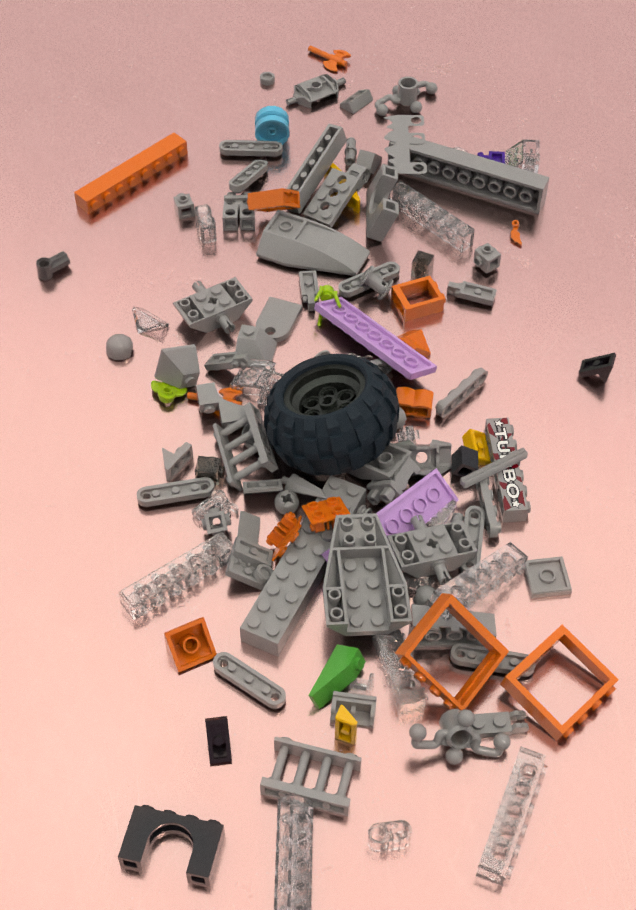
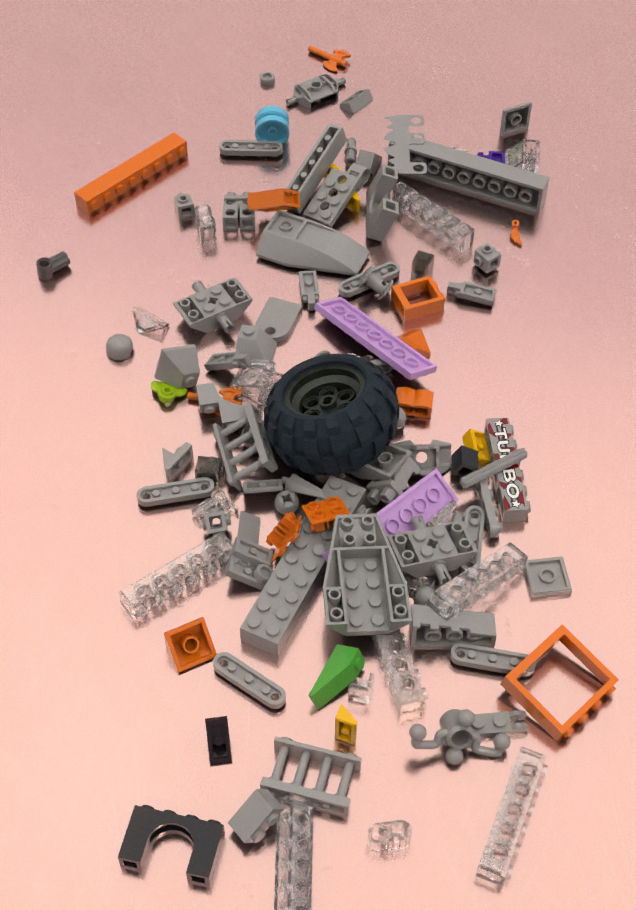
light grey plate [229,160,268,193] -> none
lime plant [314,285,341,327] -> none
light grey hinge [330,691,377,728] -> none
light grey wheel [375,77,438,116] -> none
orange window [395,593,509,710] -> none
clear gear [396,425,420,444] -> none
light grey plate [435,367,488,418] -> none
black slope [579,352,616,383] -> none
none -> light grey brick [228,789,284,843]
none -> light grey slope [499,101,532,136]

